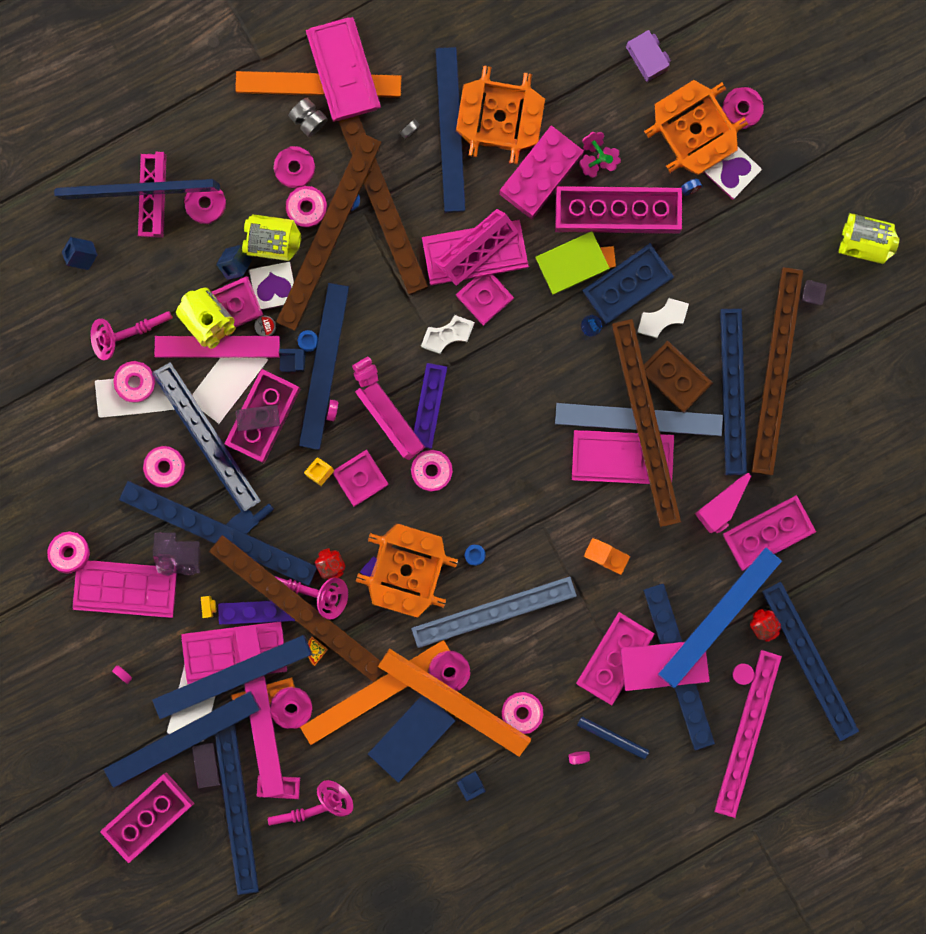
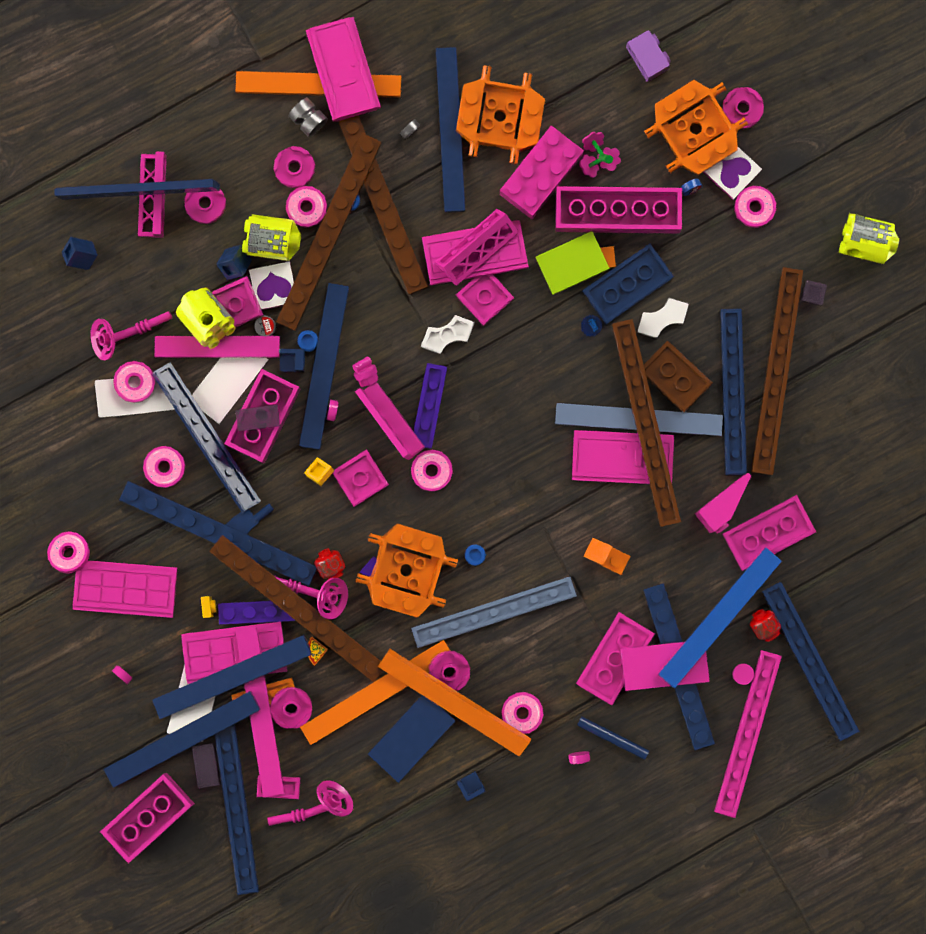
clear purple brick [153,533,201,575] -> none
none -> tile [734,186,776,228]

